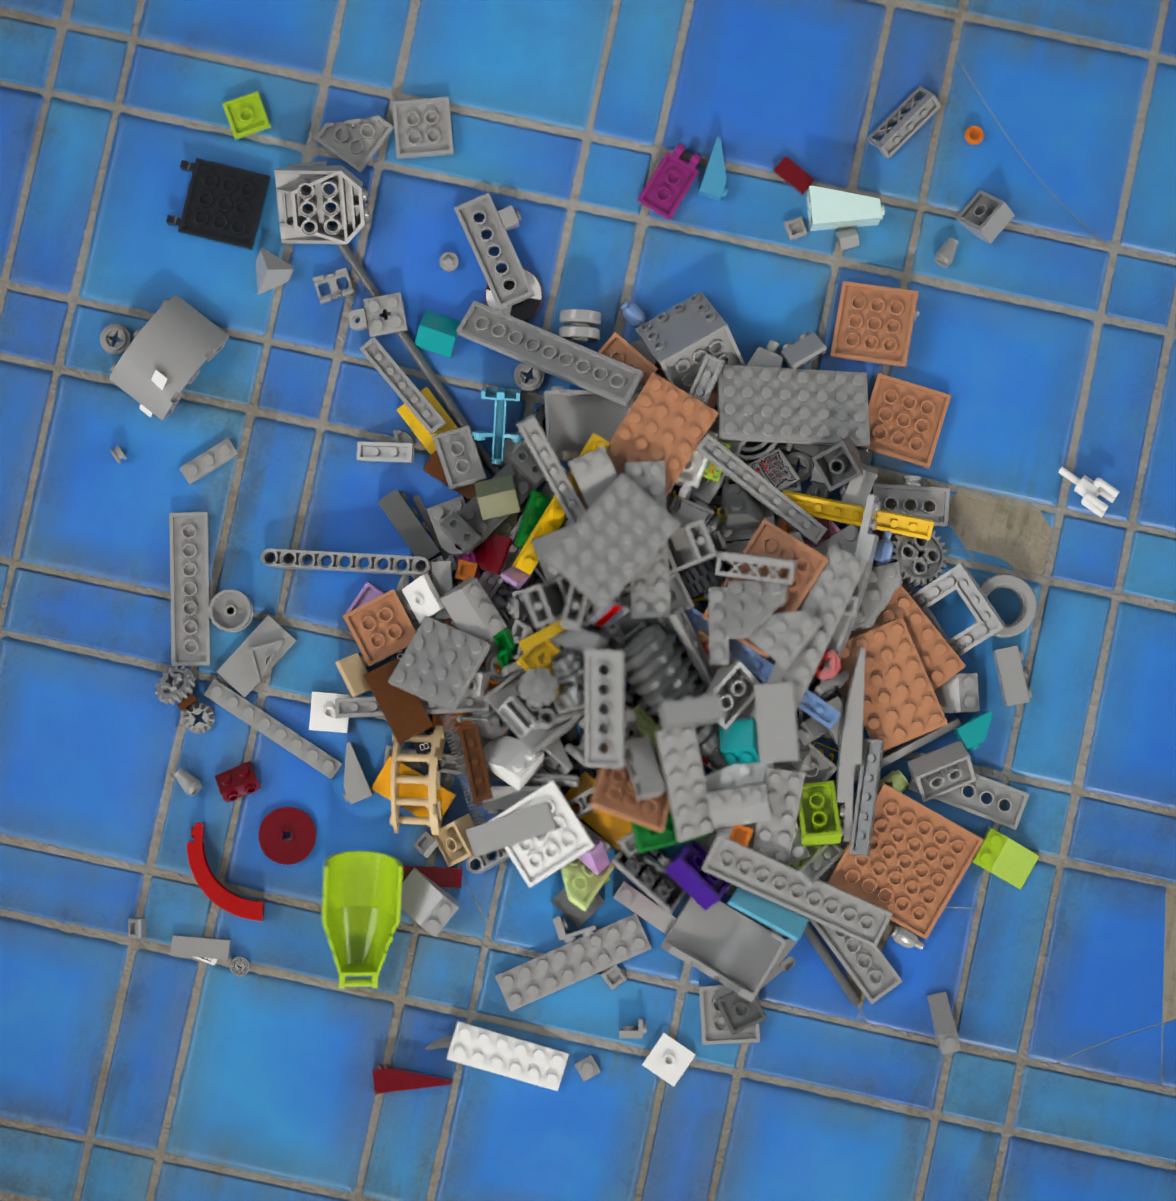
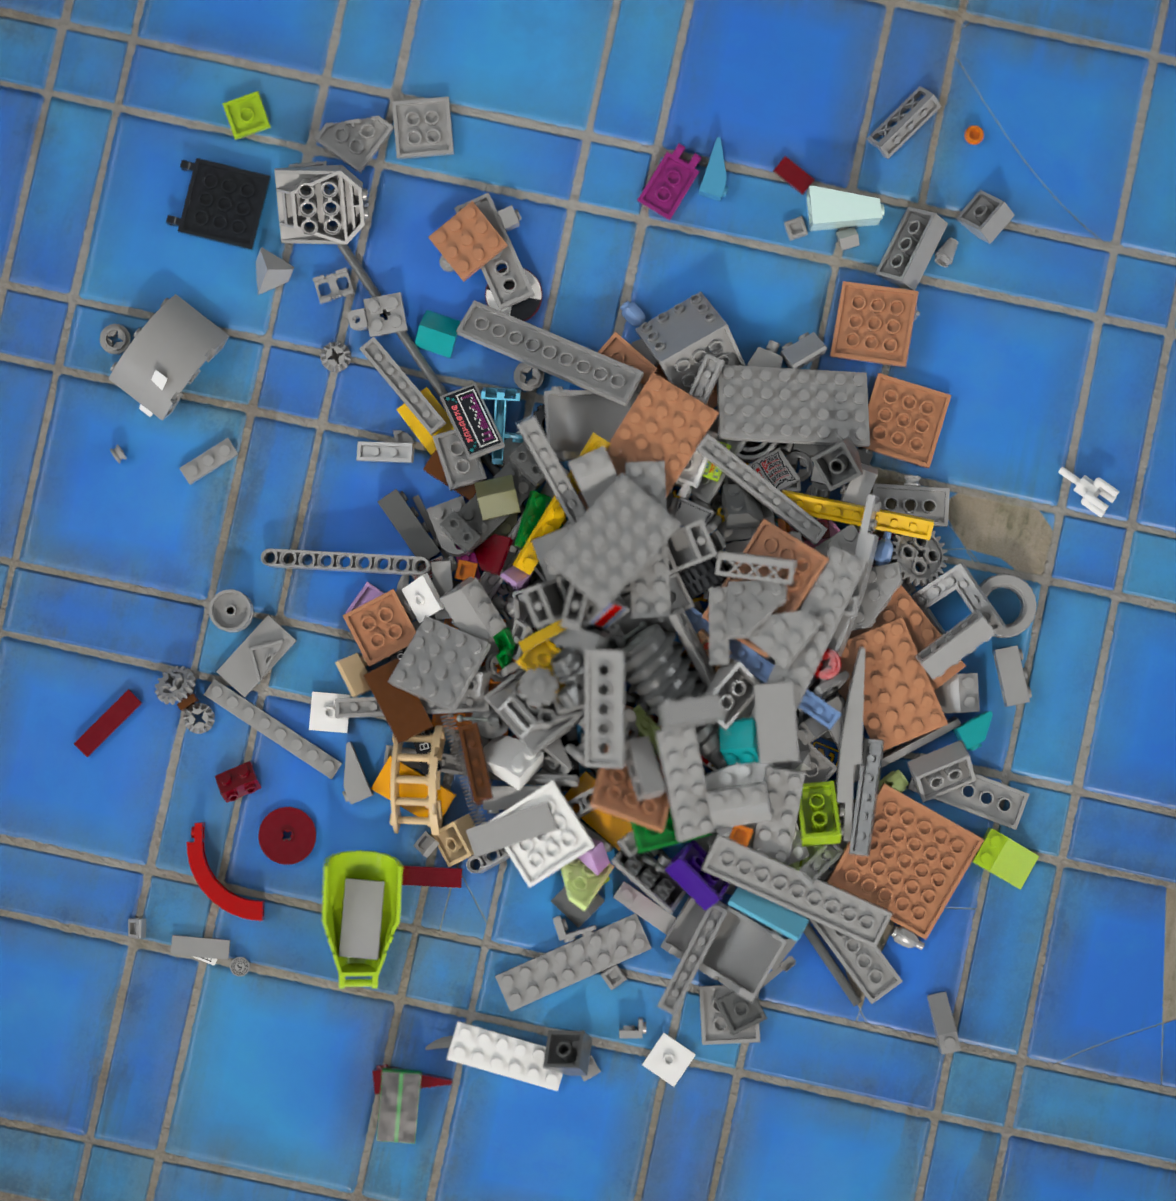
light grey plate [169,512,211,666] -> none
light grey cone [174,768,202,796] -> none
light grey slope [401,868,460,937] -> none
light grey wheel [559,309,601,343] -> none
none -> dark red tile [74,689,142,757]
none -> light grey gear [321,341,351,372]
none -> light grey tile [339,878,385,960]
none -> tile [377,1068,421,1144]
none -> nougat plate [428,201,508,281]
none -> tile [440,383,505,460]
none -> dark grey slope [543,1030,592,1076]
none -> light grey plate [657,904,728,1016]
none -> light grey slope [875,206,948,291]
none -> light grey brick [916,609,996,680]

